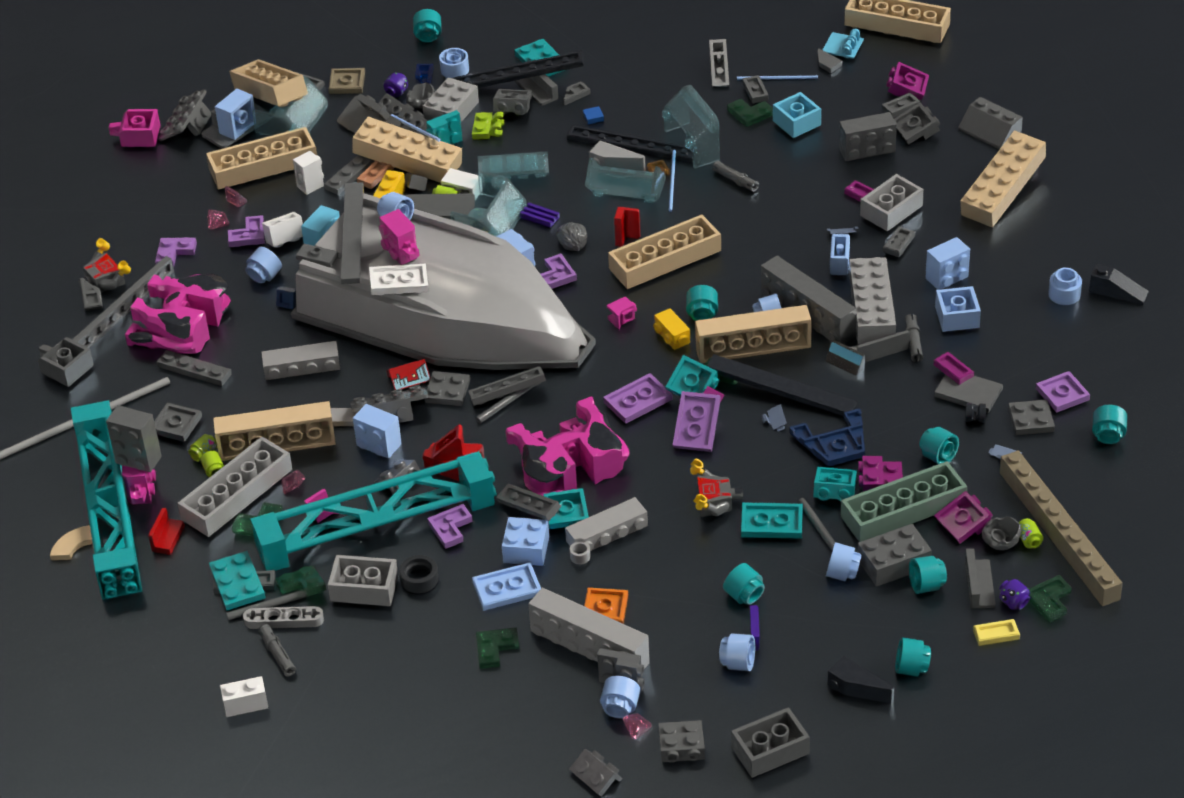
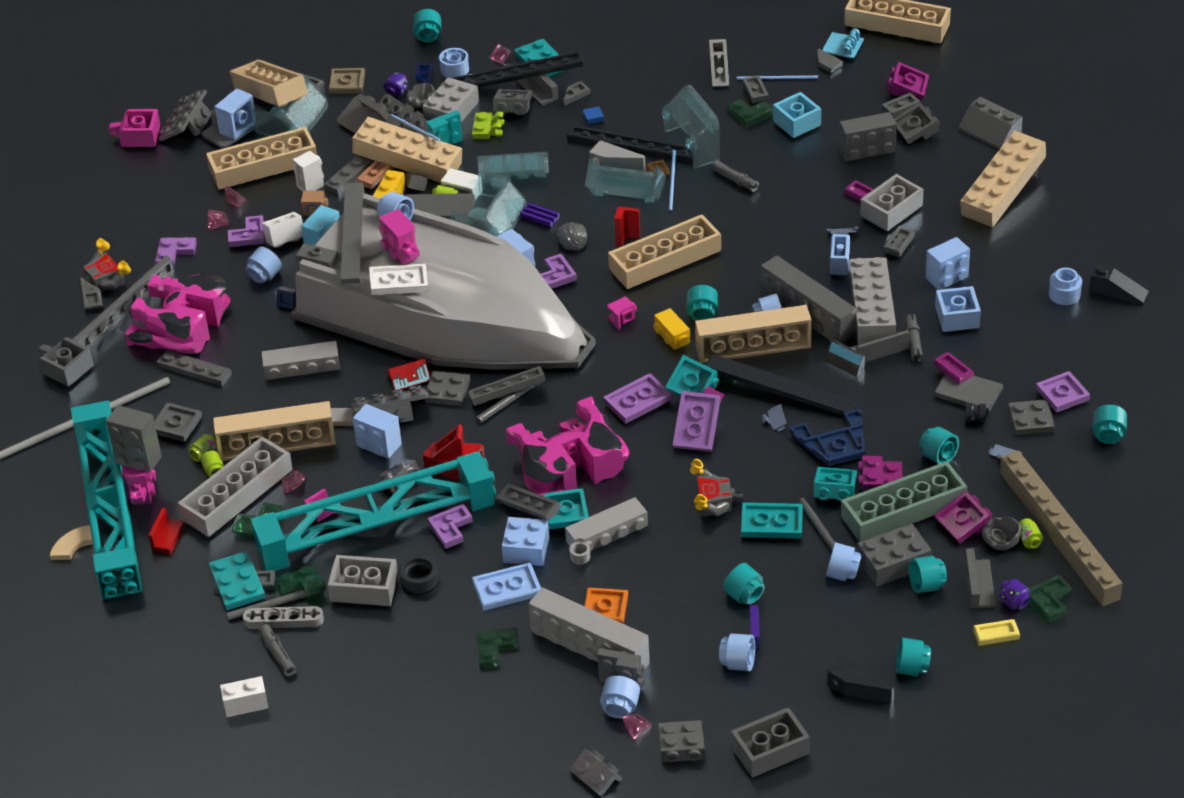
none -> medium nougat brick [301,191,328,216]
none -> clear pink slope [490,44,511,64]

